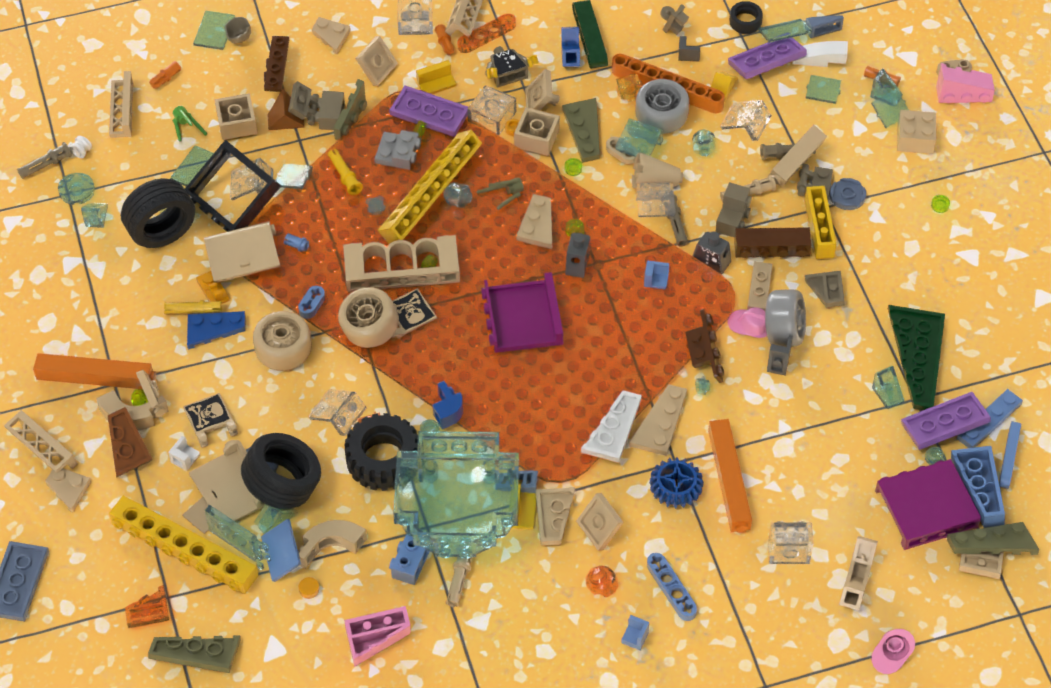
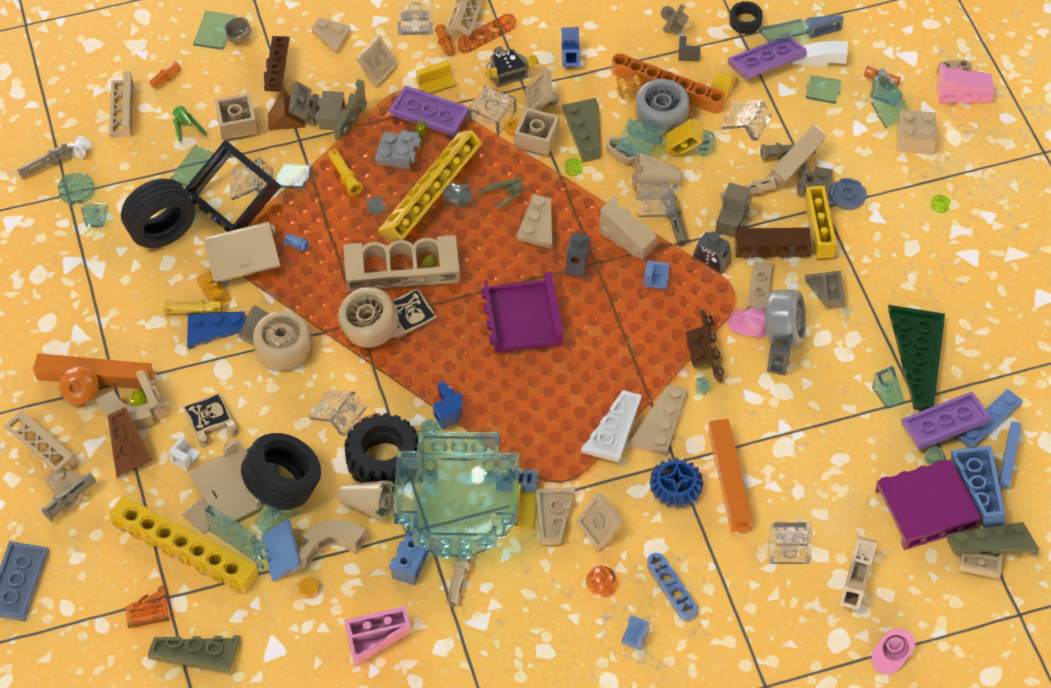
medium blue beam [298,286,325,319] -> none
clear neon green tile [565,219,584,237] -> none
dark green beam [572,0,608,69] -> none
none -> dark tan pin [40,472,97,522]
none -> orange cylinder [59,366,99,405]
none -> dark tan tile [238,305,269,346]
none -> tan cone [337,481,396,521]
none -> tan wedge [599,196,657,261]
none -> yellow brick [665,118,704,157]

